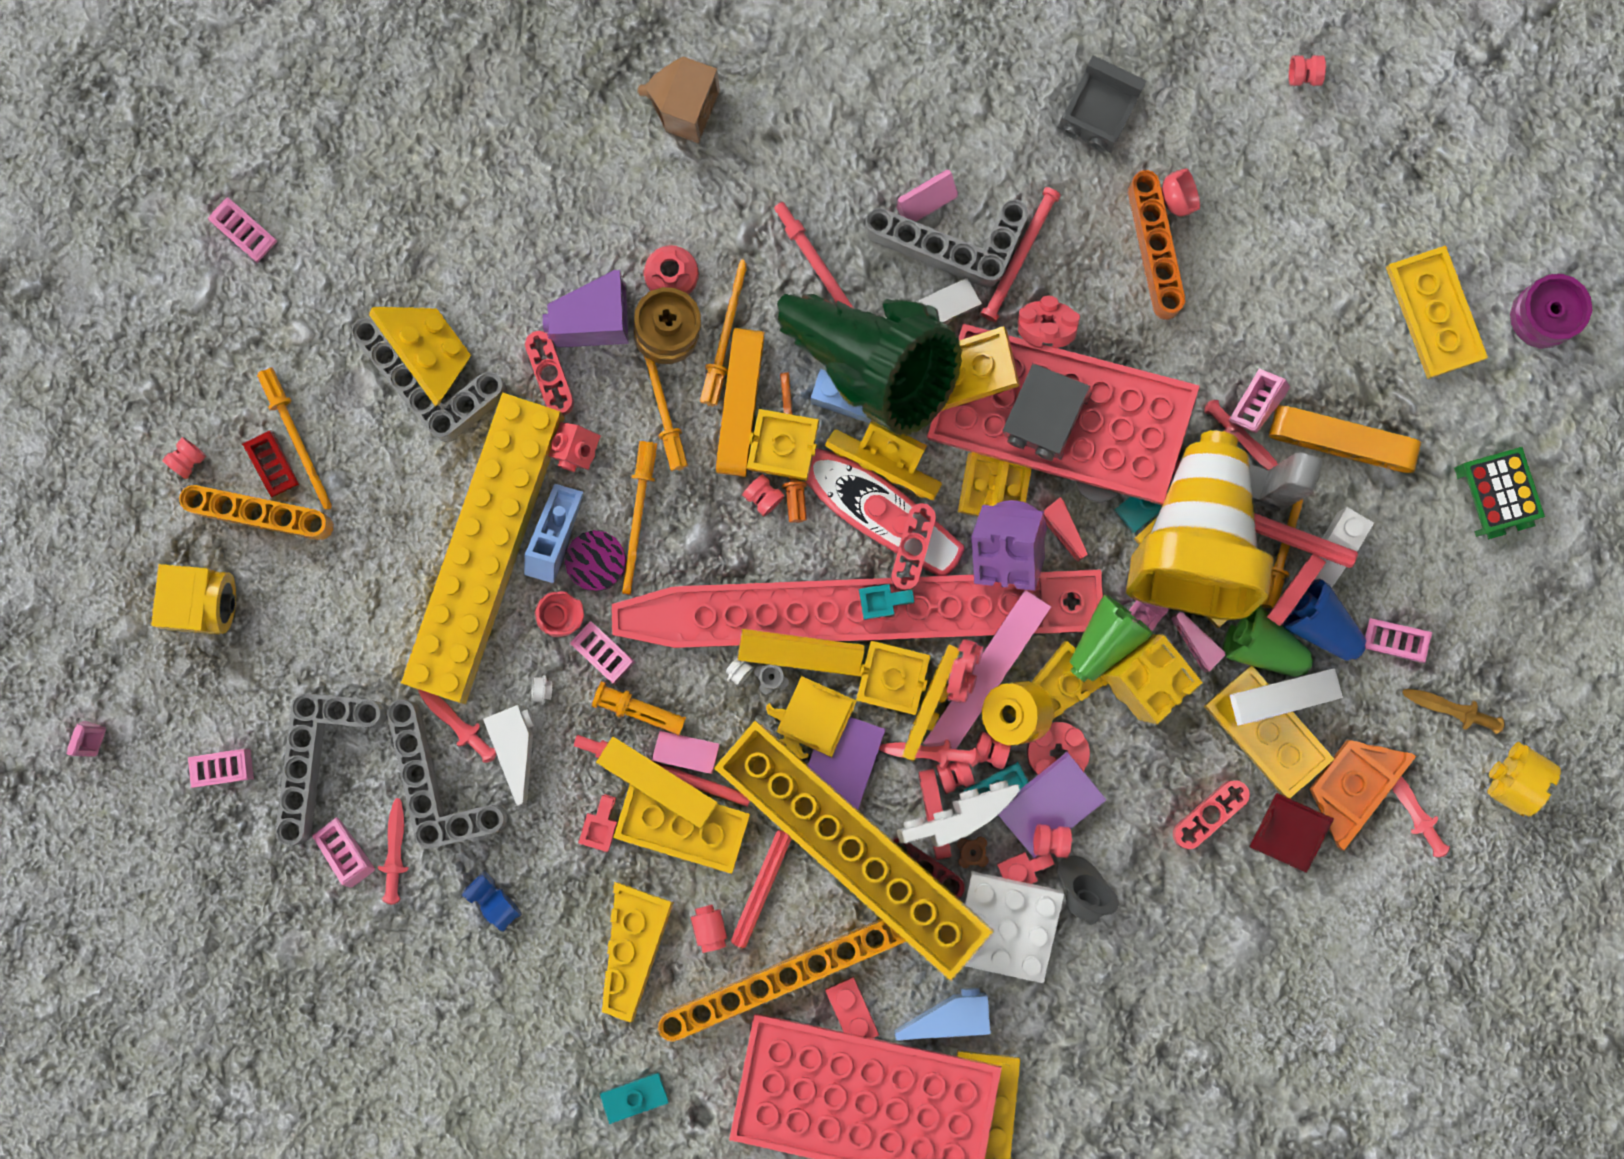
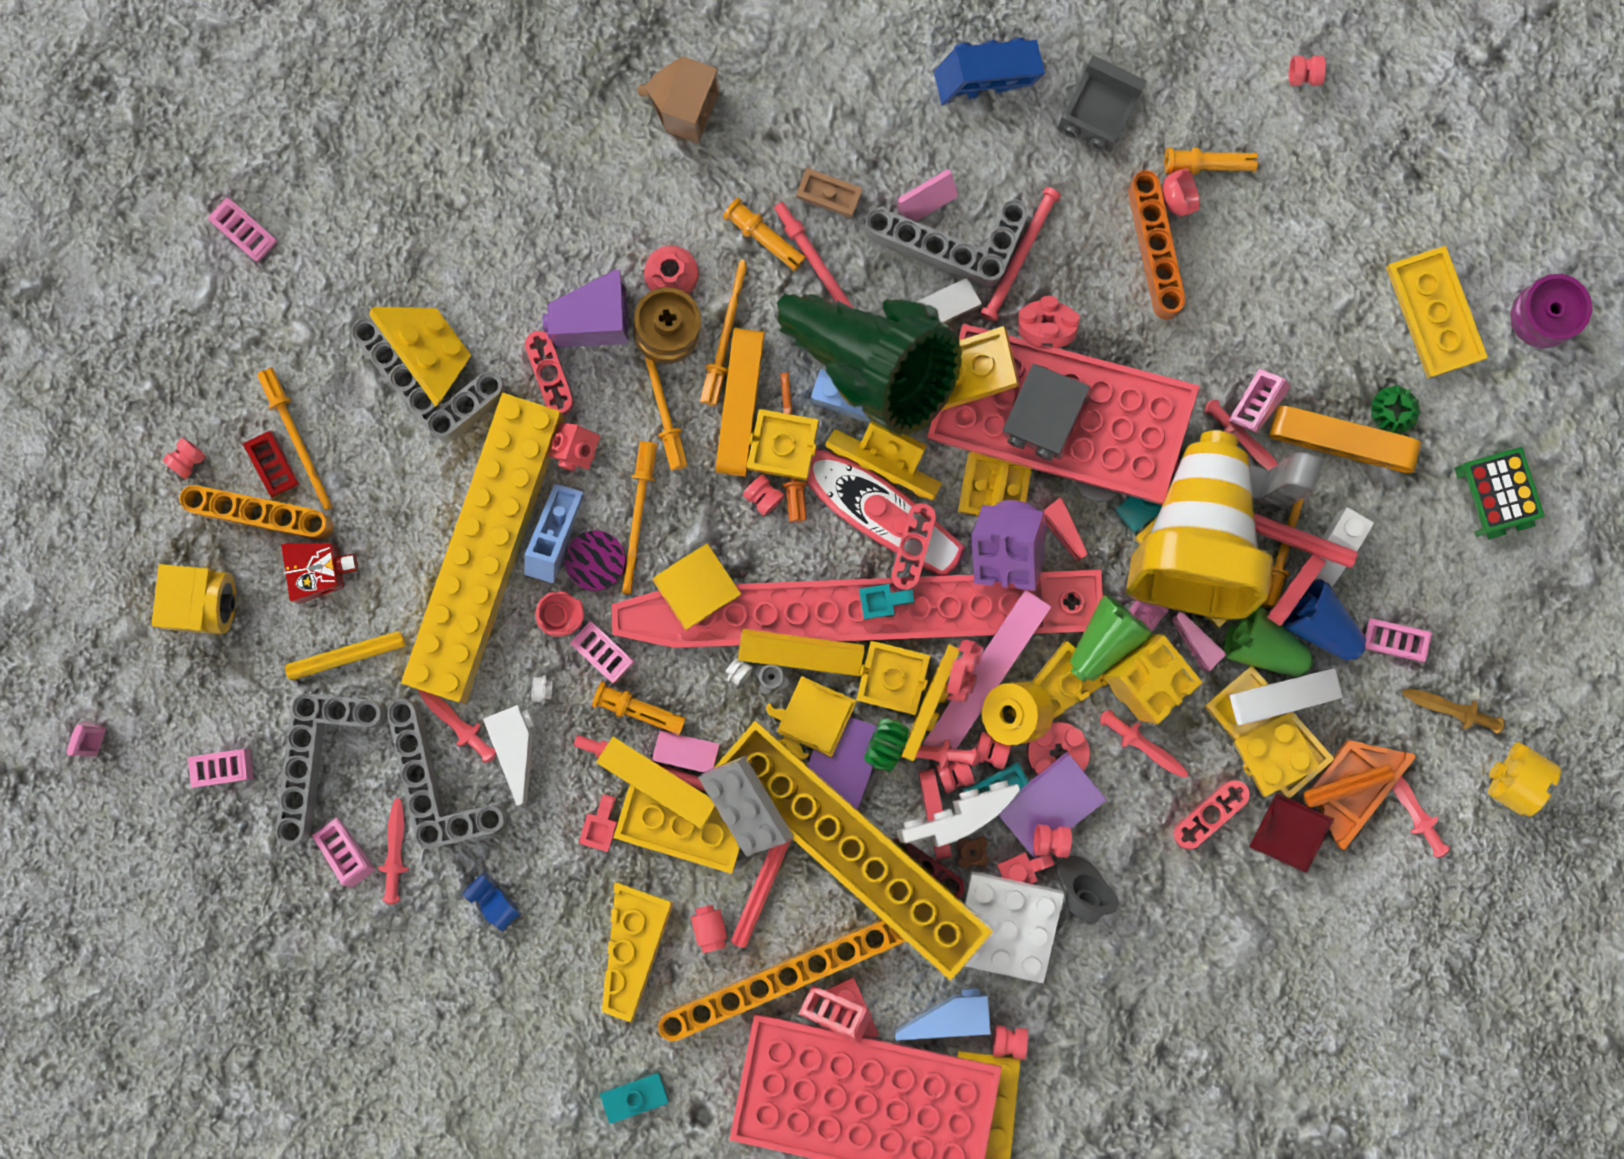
none -> red torso [281,543,358,604]
none -> yellow axle [285,631,405,680]
none -> yellow slope [652,543,741,631]
none -> light grey plate [698,756,793,857]
none -> light orange pin [722,197,806,272]
none -> medium nougat plate [796,168,863,219]
none -> coral slope [799,985,872,1043]
none -> green gear [864,718,909,772]
none -> blue wedge [934,38,1045,105]
none -> coral wheel [992,1025,1028,1060]
none -> coral sword [1100,710,1188,778]
none -> light orange pin [1164,147,1258,175]
none -> yellow plate [1233,713,1321,798]
none -> orange axle [1303,765,1395,807]
none -> green gear [1371,385,1421,434]

